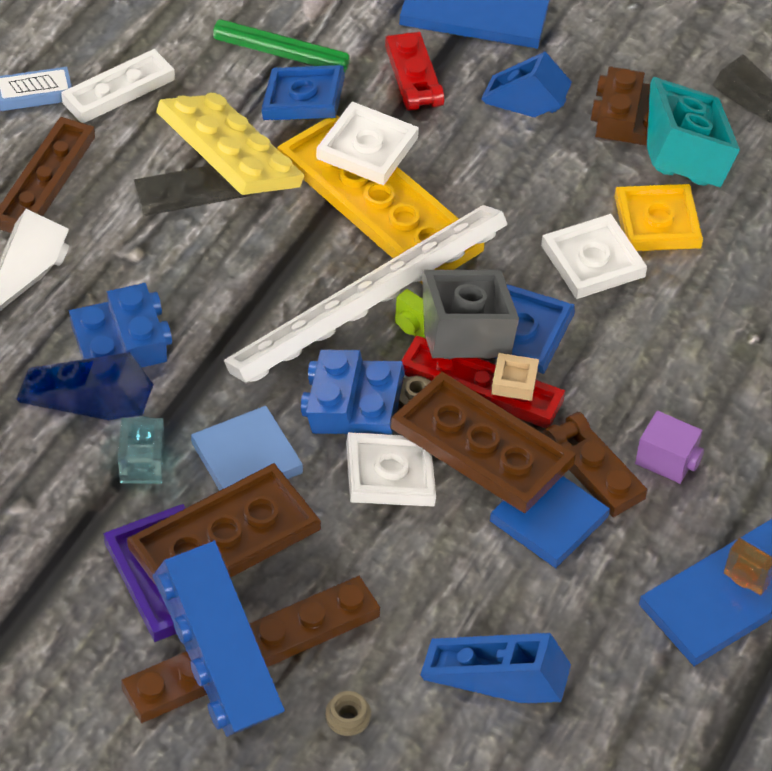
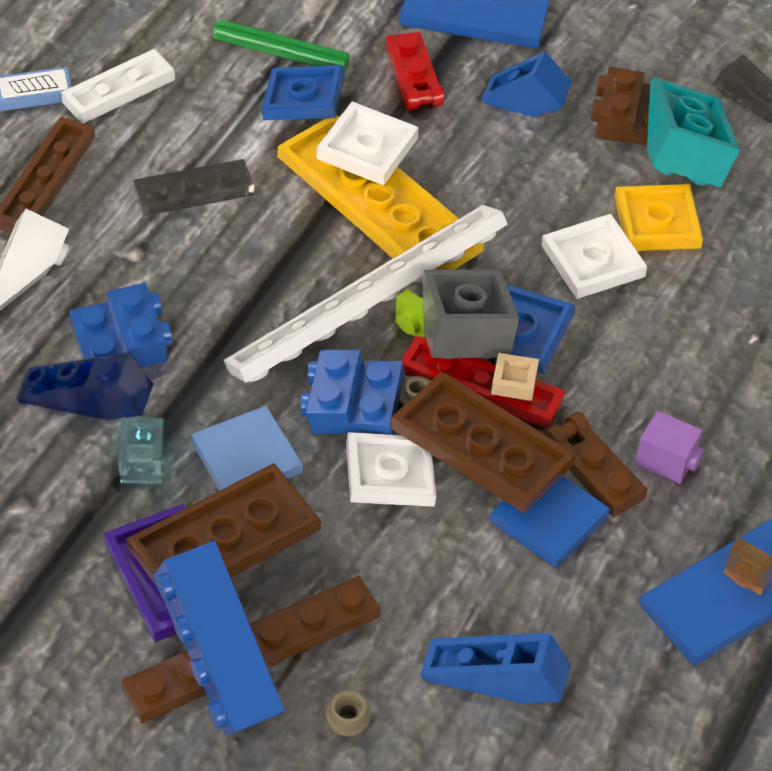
light yellow plate [156,93,304,195] -> none

